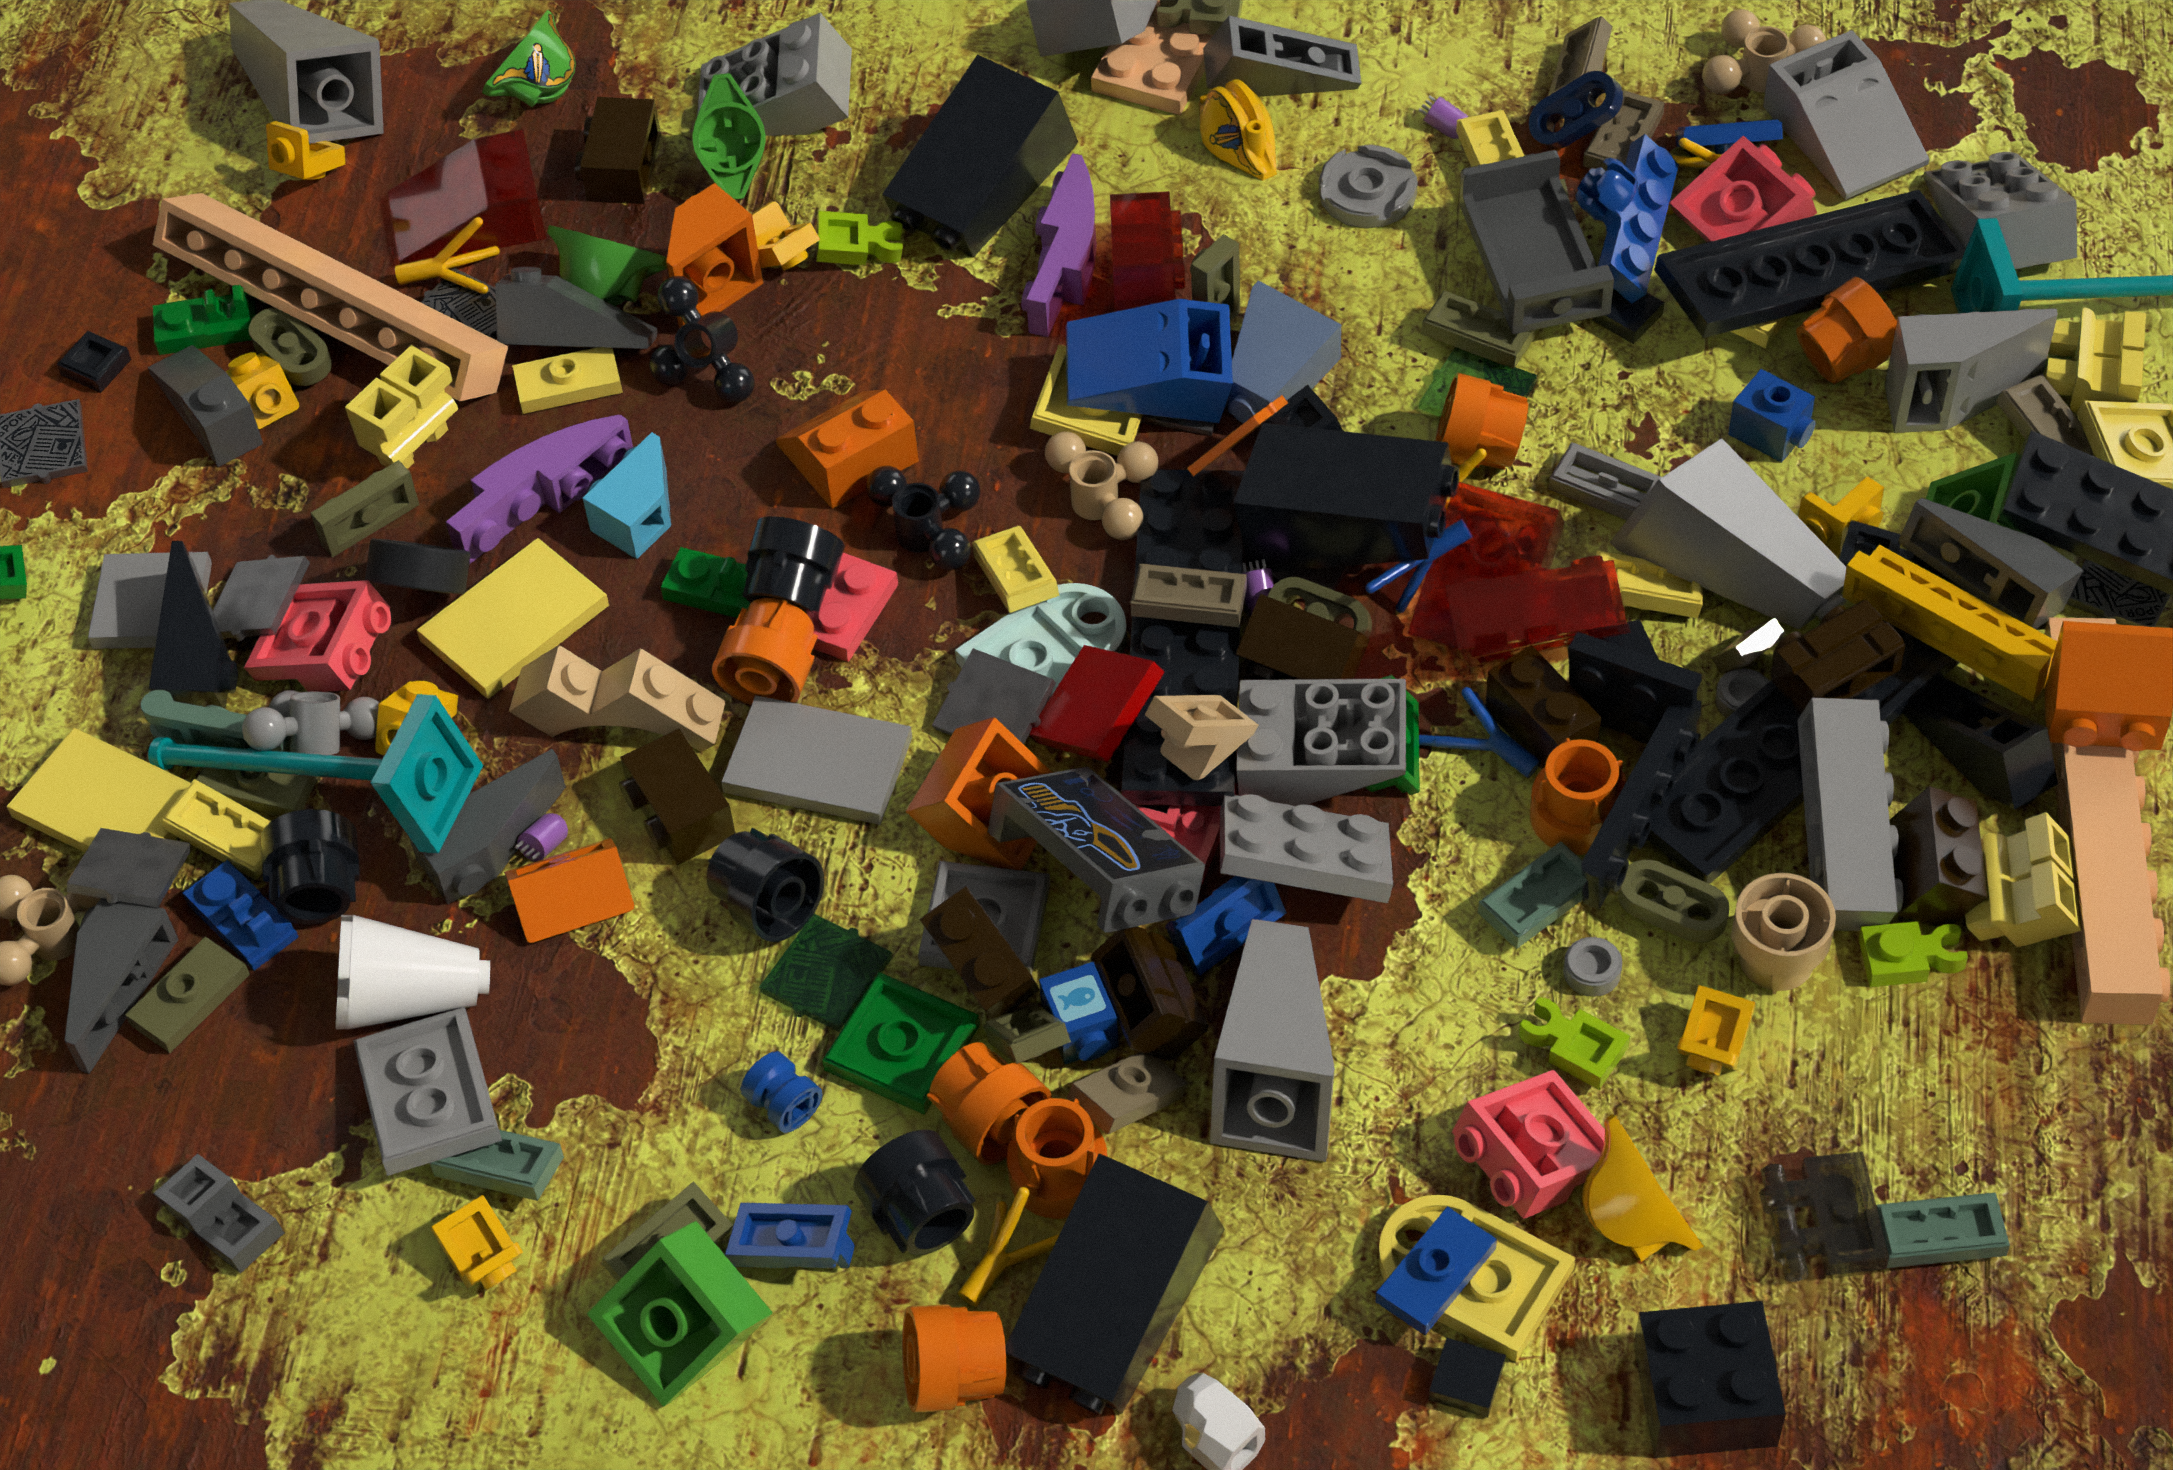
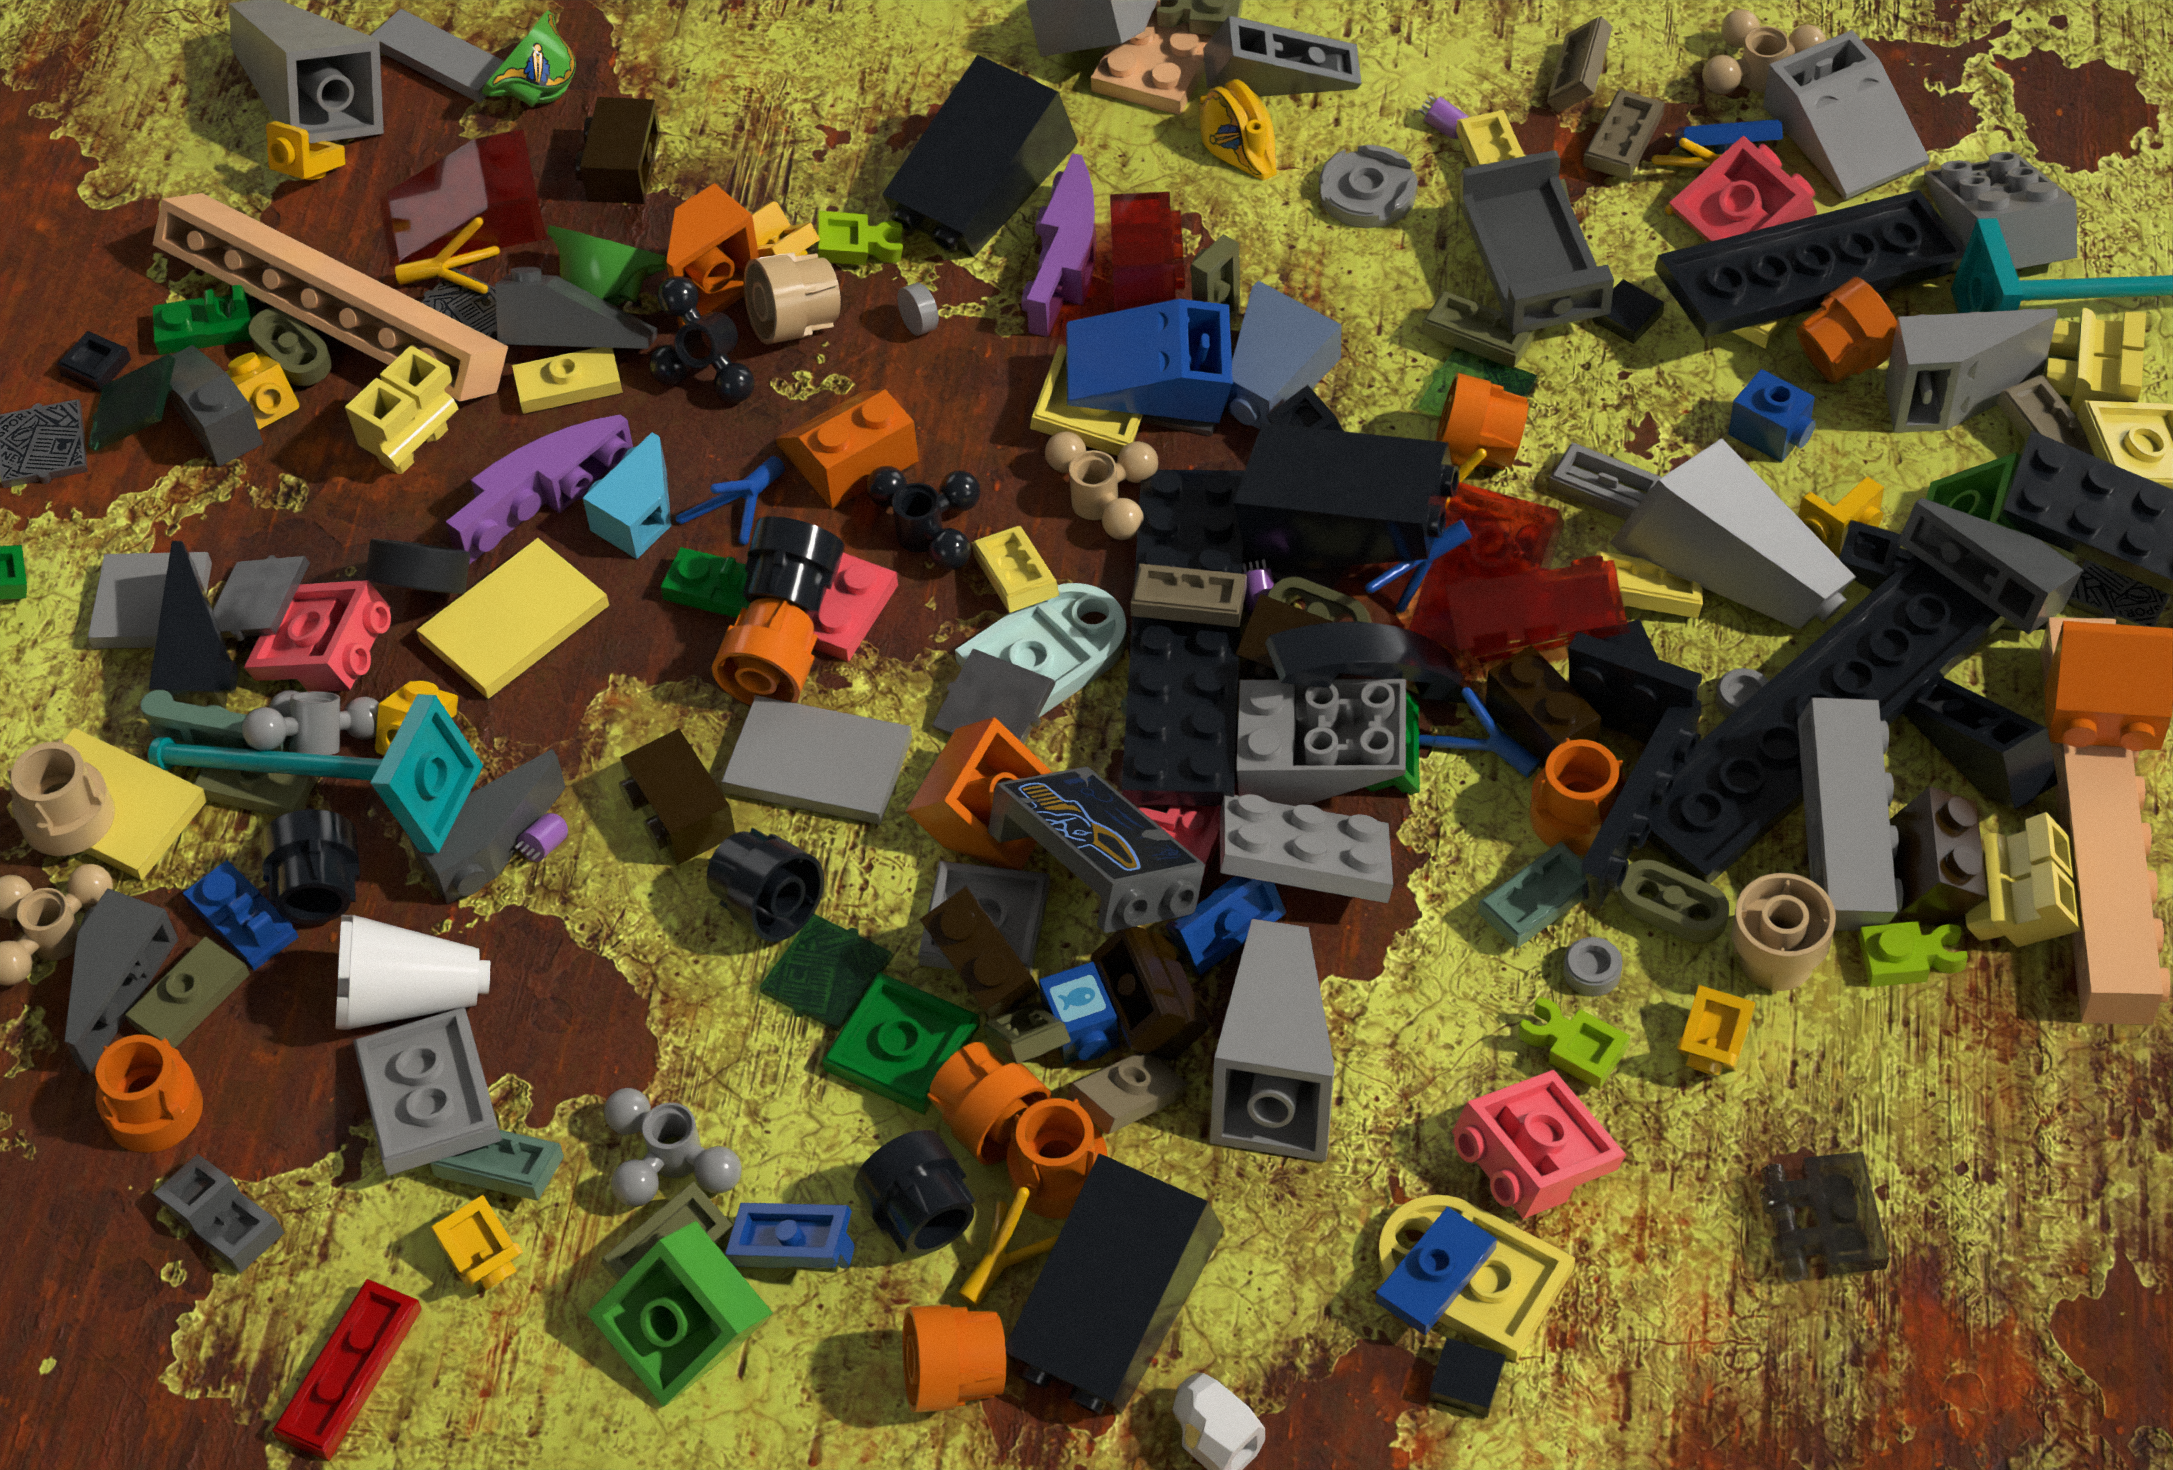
flat silver piece [67,828,190,908] -> none
light yellow plate [162,779,271,881] -> none
olive plate [311,460,420,558] -> none
orange panel [504,838,634,943] -> none
tan arch [509,645,726,752] -> none
bright green hat [692,73,766,200] -> none
light grey slope [697,13,852,136] -> none
blue wheel [740,1051,823,1133] -> none
red tile [1029,645,1164,762] -> none
tan slope [1145,695,1259,780] -> none
orange piece [1187,395,1288,476] -> none
dark blue plate [1529,71,1623,149] -> none
blue plate [1575,134,1679,304] -> none
yellow hat [1582,1114,1704,1262] -> none
black brick [1633,1301,1786,1458] -> none
dark tan tile [1711,618,1785,673] -> none
dark brown brick [1771,599,1905,714] -> none
yellow fence [1842,545,2057,702] -> none
sand green plate [1874,1192,2010,1268] -> none
none -> tan piece [7,739,115,856]
none -> clear green piece [88,354,176,452]
none -> orange piece [95,1035,203,1153]
none -> red tile [272,1279,422,1462]
none -> light grey tile [371,9,504,103]
none -> light grey piece [604,1088,742,1207]
none -> blue plant [676,456,785,545]
none -> tan piece [744,252,841,344]
none -> light grey tile [897,282,939,336]
none -> black slope [1265,622,1468,703]

